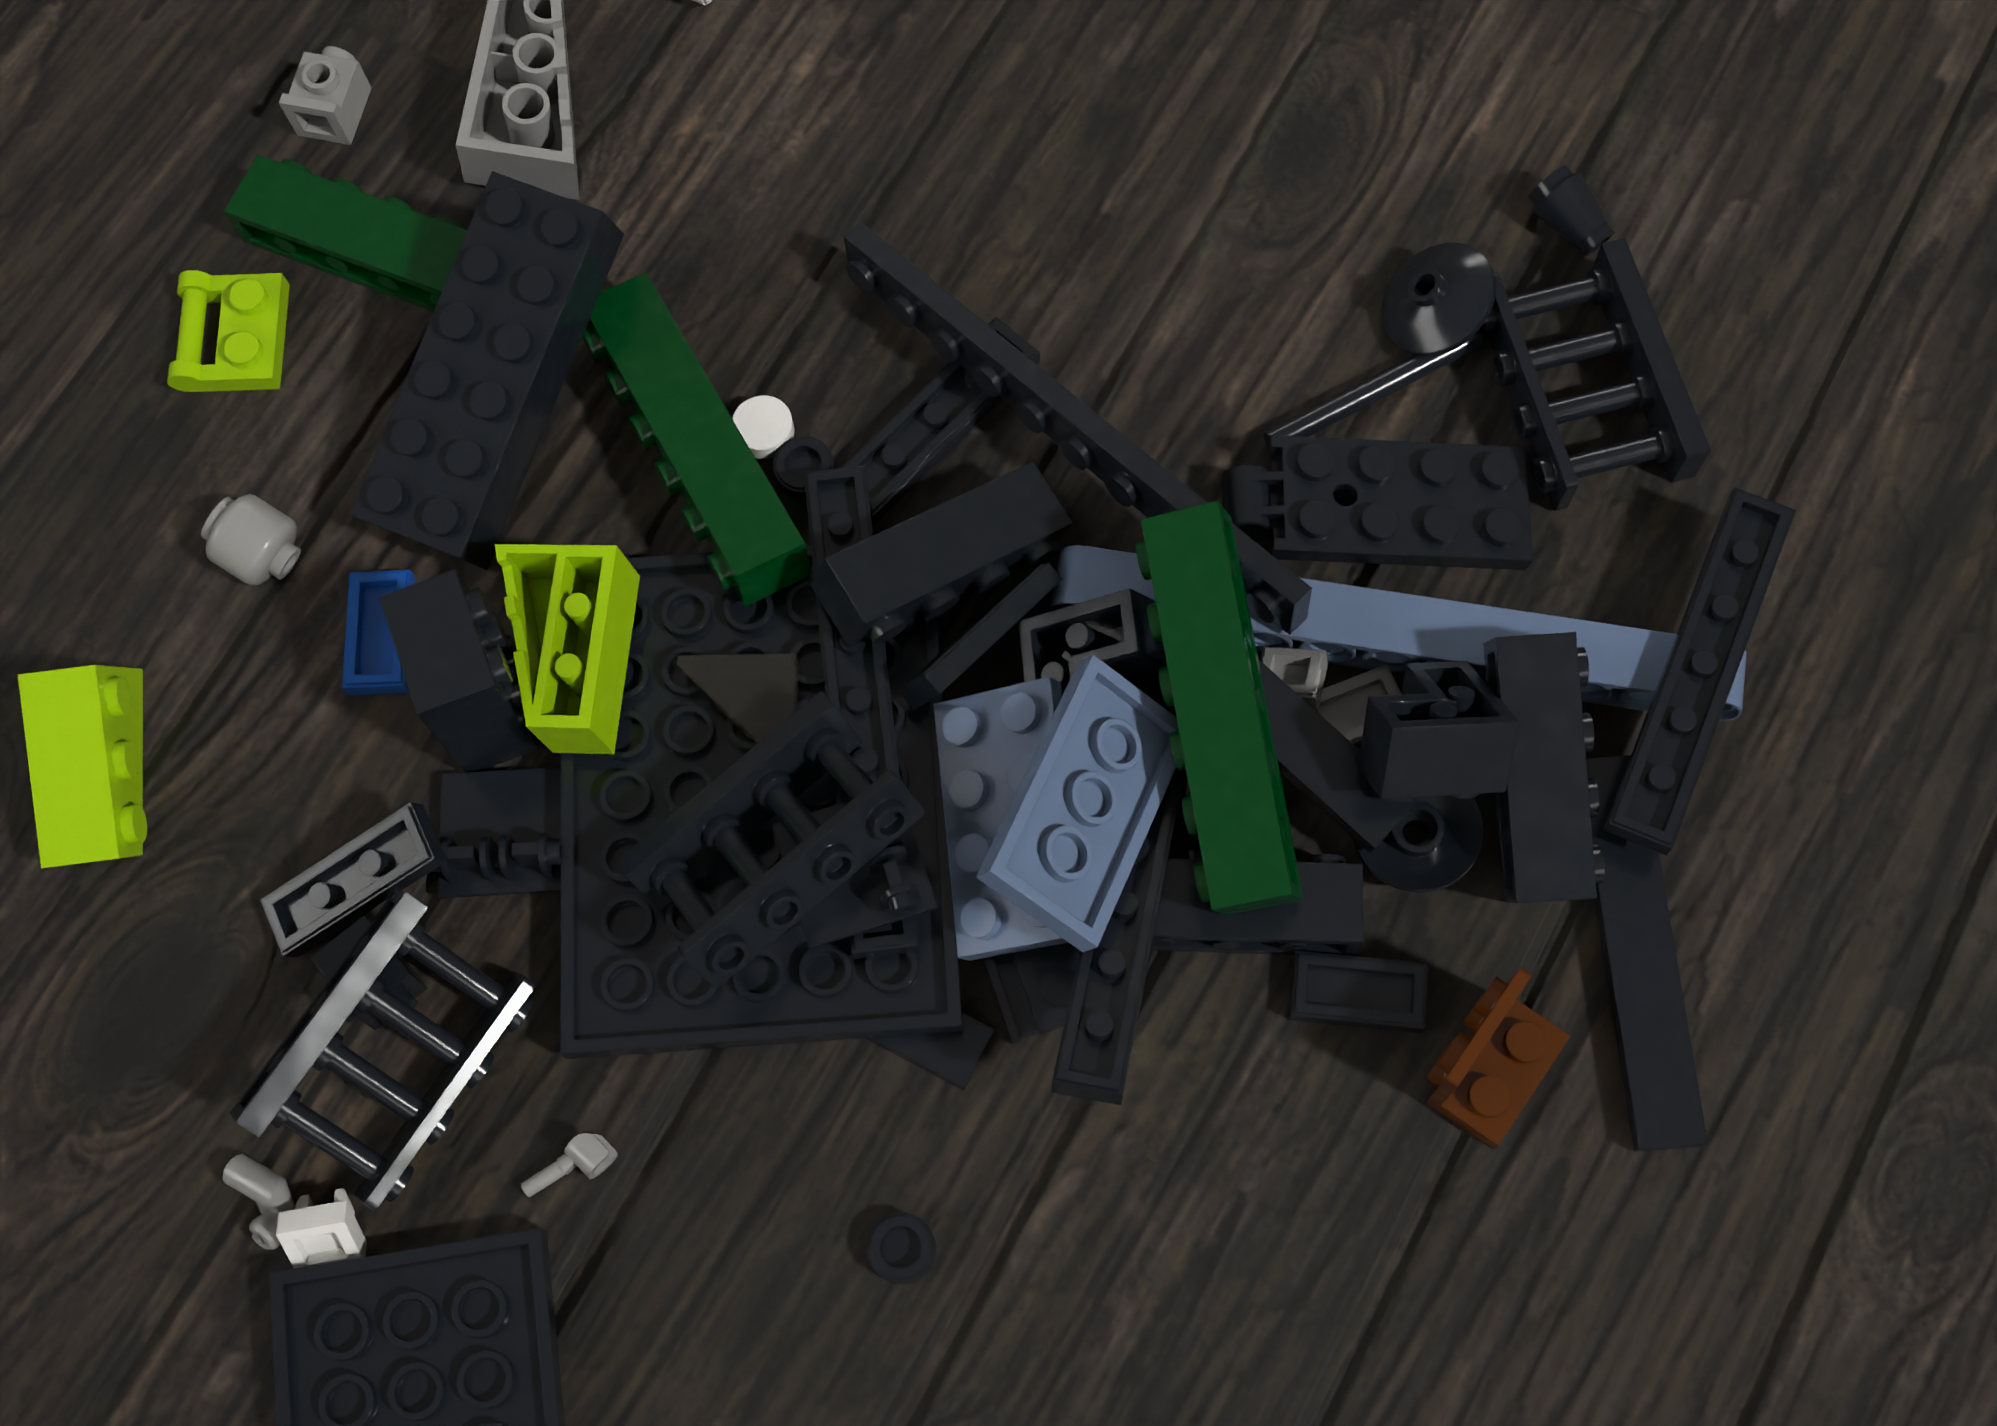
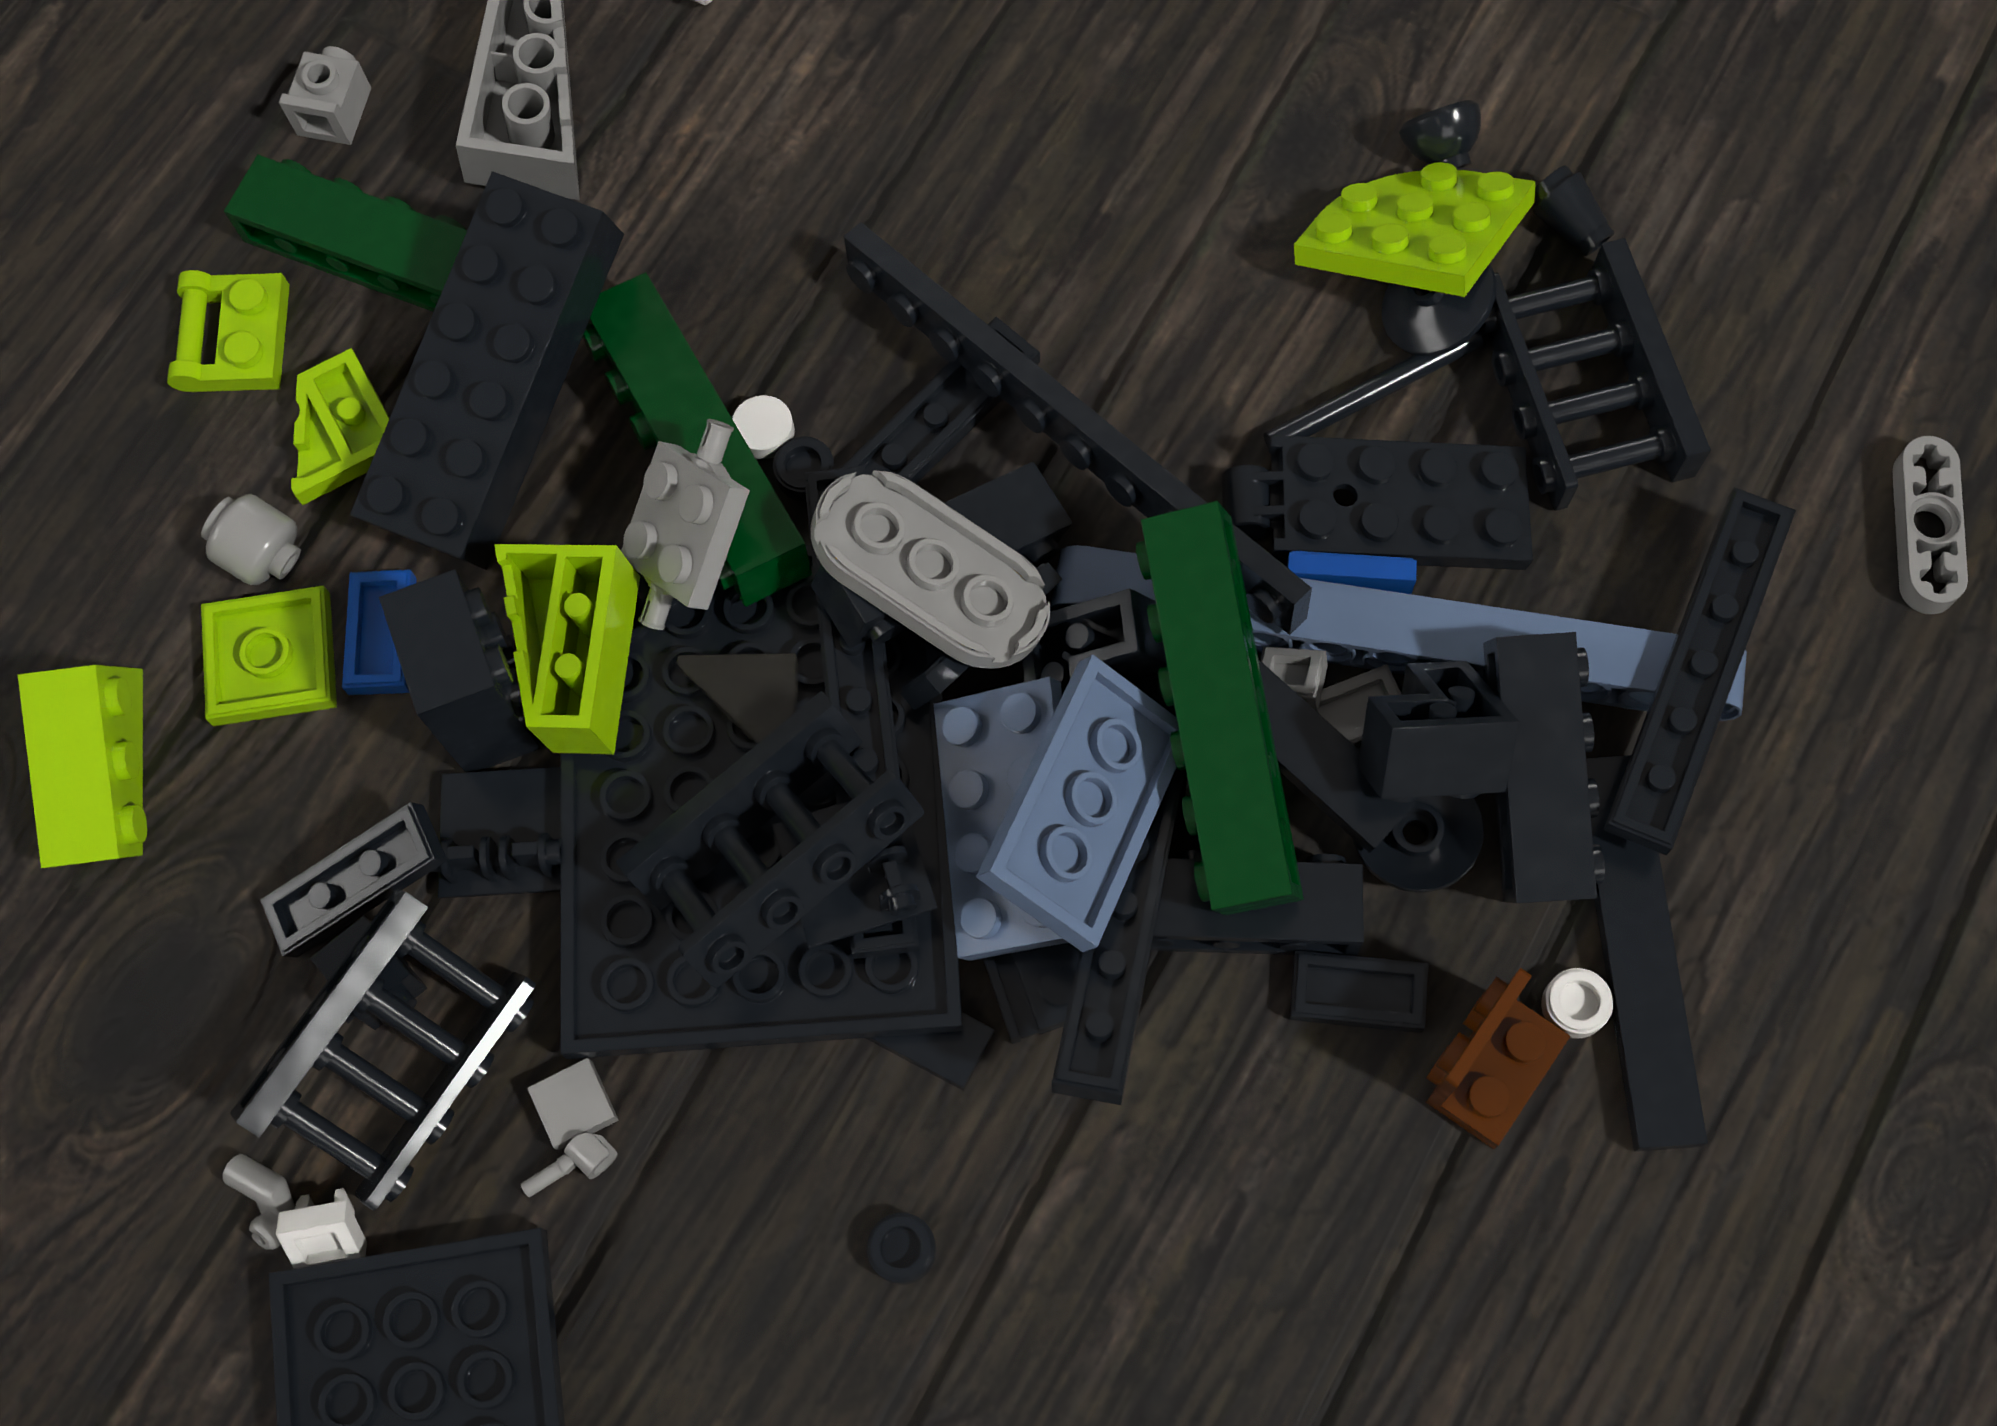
none -> lime tile [201,585,337,726]
none -> lime wing [291,348,390,505]
none -> light grey tile [527,1058,619,1151]
none -> light grey plate [621,419,750,630]
none -> light grey tile [810,470,1050,669]
none -> blue tile [1286,551,1417,594]
none -> lime plate [1294,162,1535,297]
none -> black brick [1399,100,1481,169]
none -> white tile [1541,968,1613,1038]
none -> light grey beam [1892,436,1968,614]

